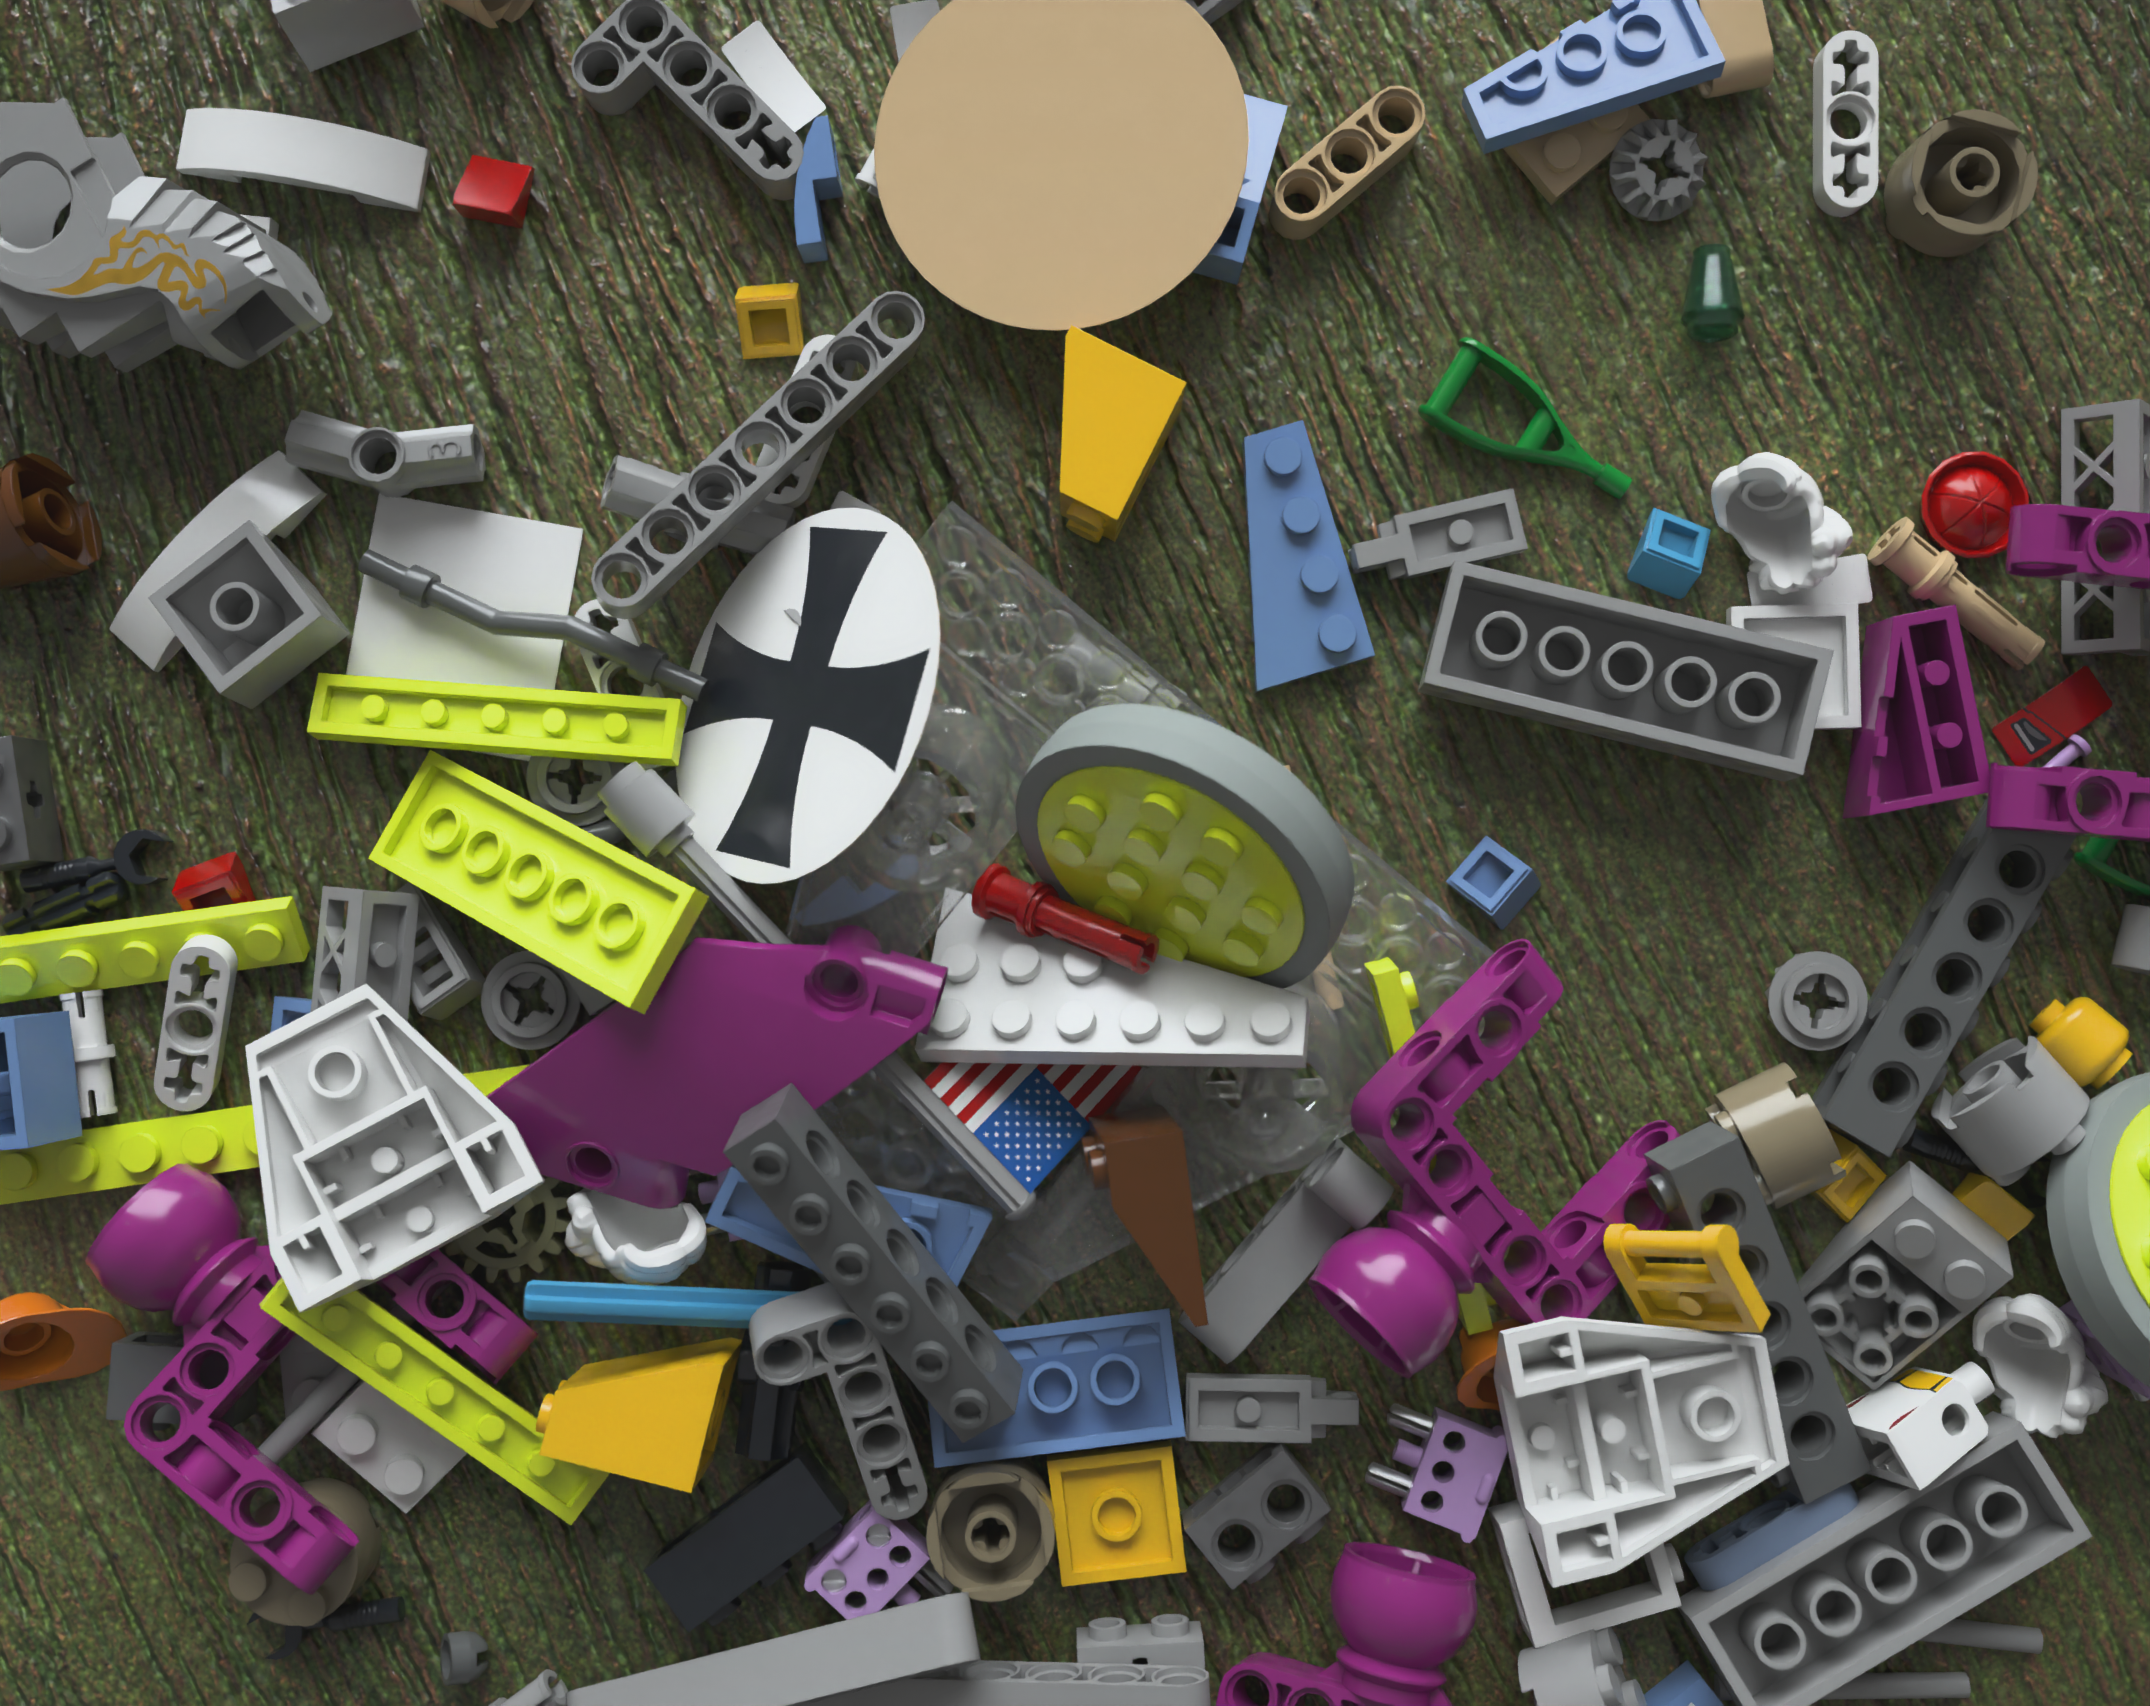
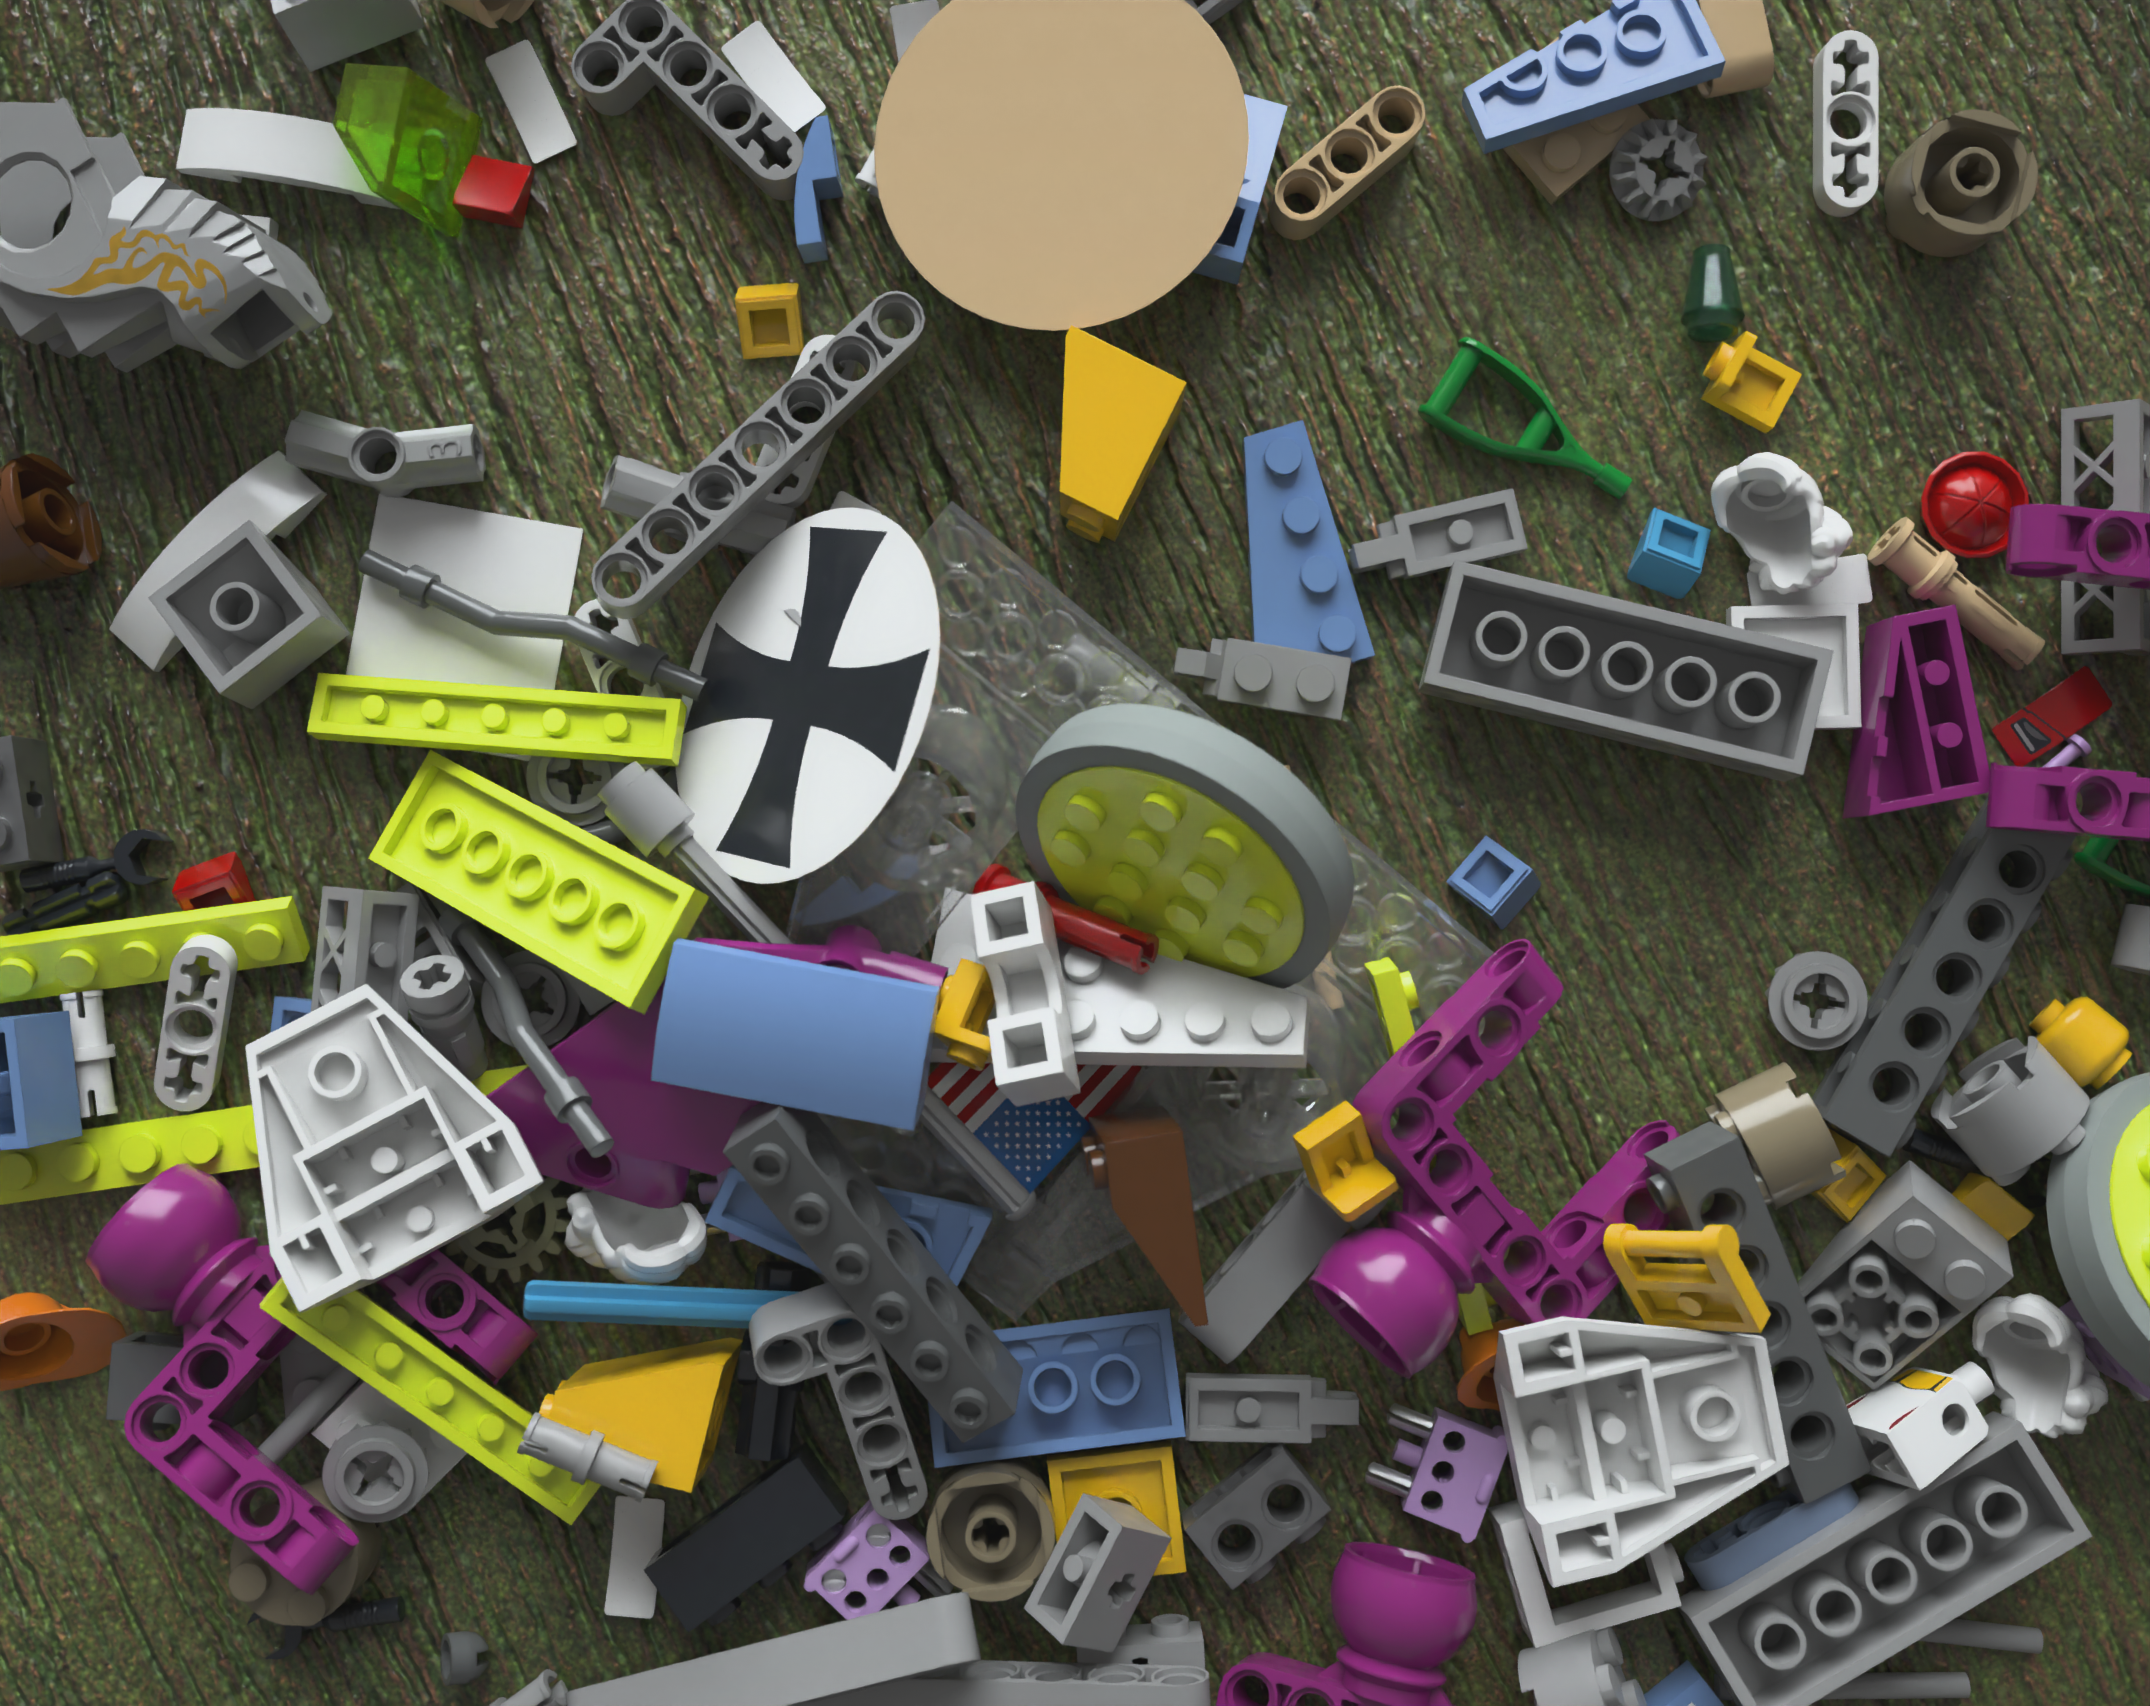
none -> light grey gear [322,1419,430,1523]
none -> clear neon green slope [333,63,483,238]
none -> light grey axle [400,955,488,1082]
none -> dark grey bar [422,889,614,1158]
none -> white sticker [485,40,577,163]
none -> light grey pin [517,1412,658,1503]
none -> white sticker [604,1496,665,1619]
none -> medium blue slope [651,938,940,1131]
none -> yellow bracket [934,958,995,1071]
none -> white arch [969,881,1081,1107]
none -> light grey brick [1024,1493,1172,1653]
none -> light grey hinge [1173,638,1352,721]
none -> yellow bracket [1293,1100,1398,1222]
none -> yellow bracket [1701,331,1802,434]

